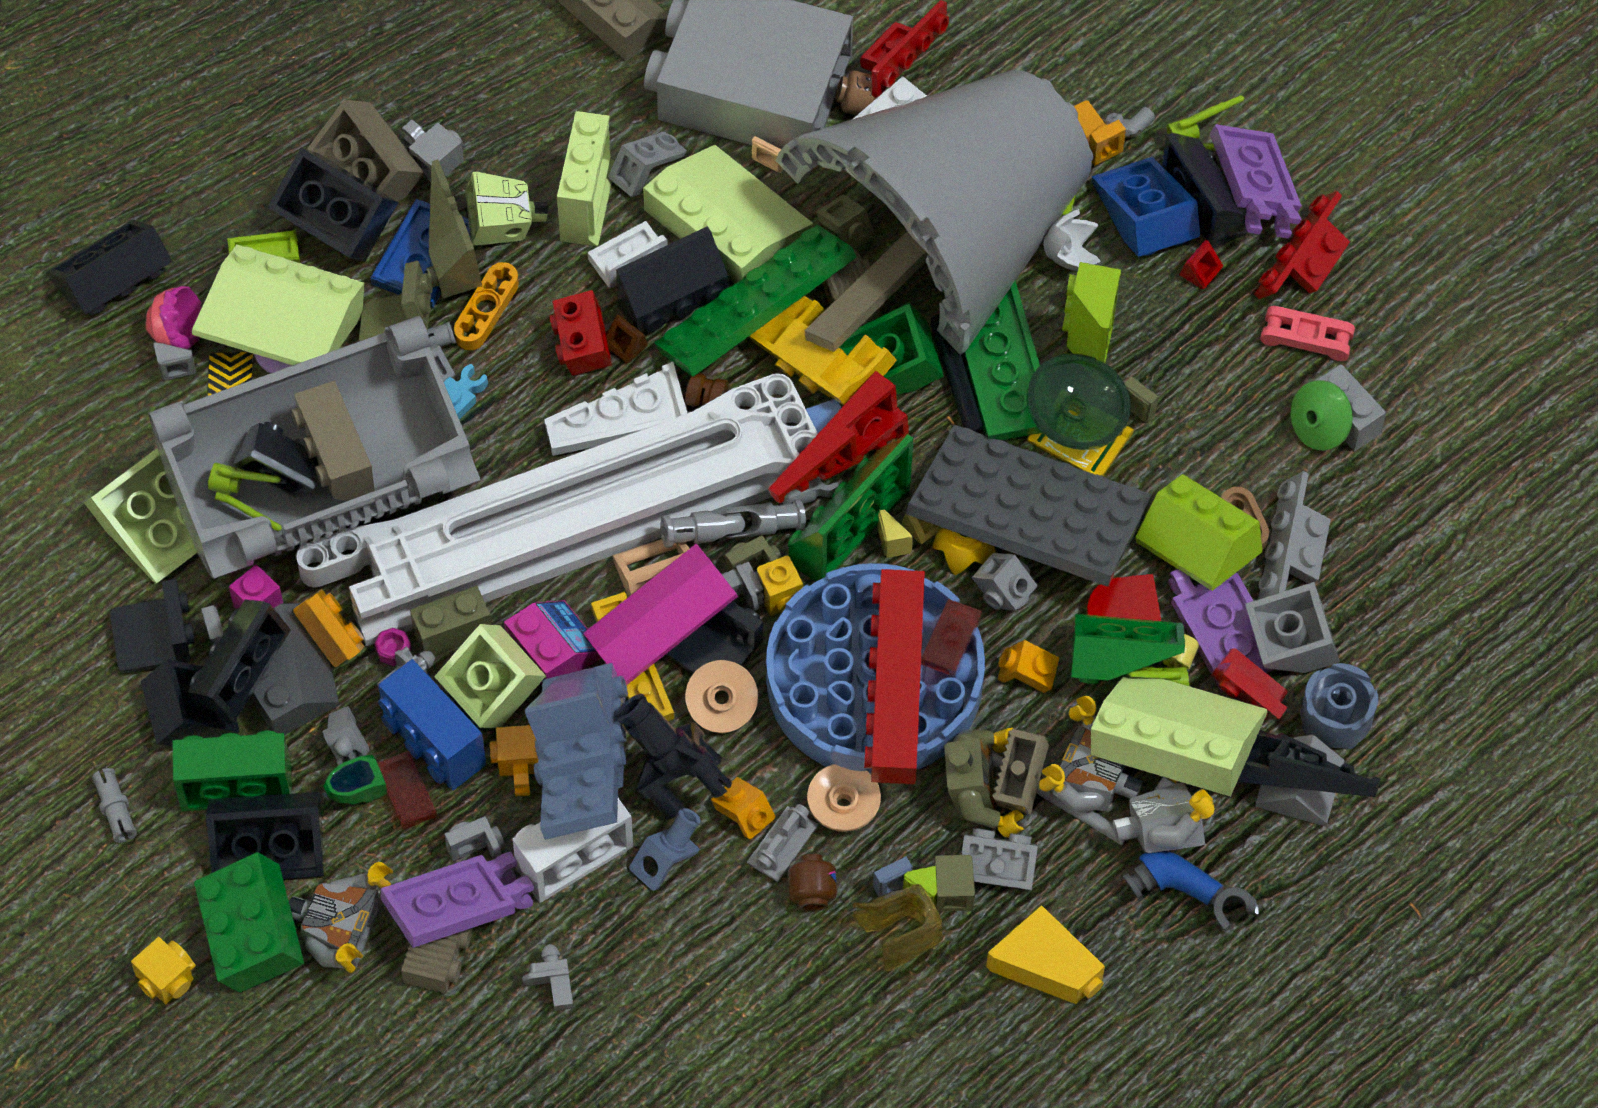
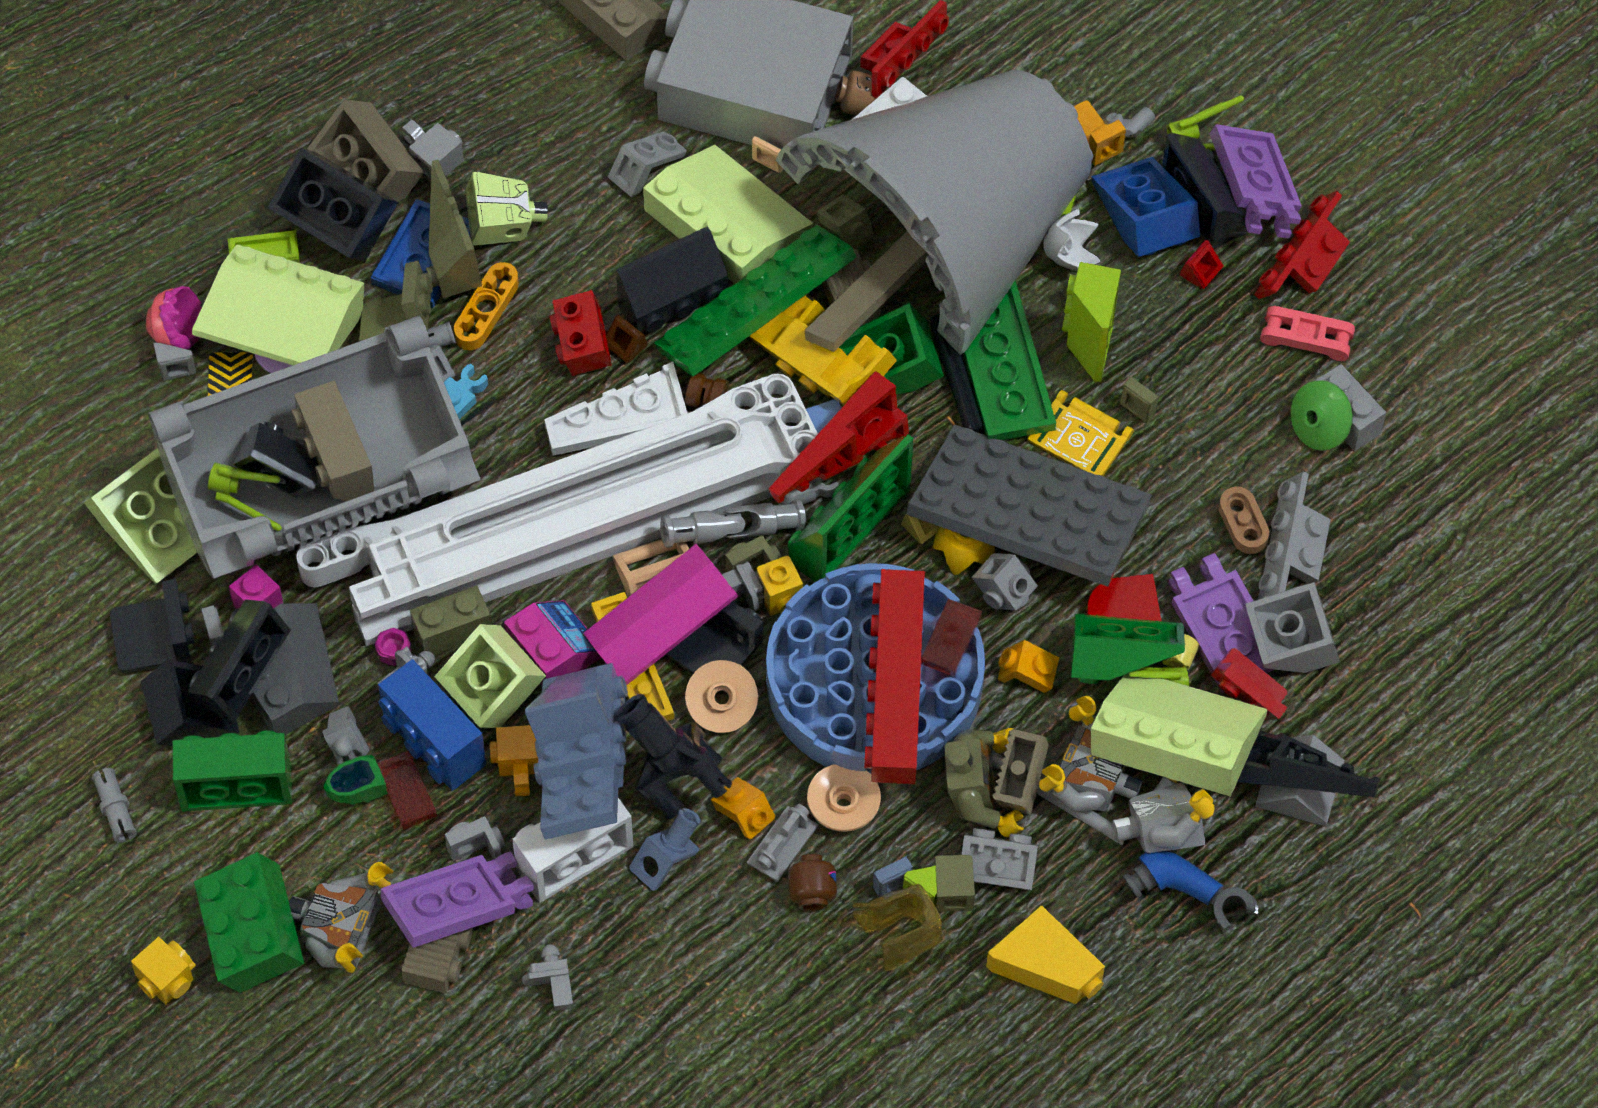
black slope [46,219,173,315] -> none
black slope [206,792,324,879] -> none
light orange bracket [293,589,364,667] -> none
yellowish green window [557,111,615,247] -> none
white bracket [588,221,668,289] -> none
light yellow slope [877,510,913,558] -> none
clear green dish [1026,354,1131,450] -> none
lime slope [1135,474,1262,591] -> none
sand blue brick [1300,663,1378,749] -> none

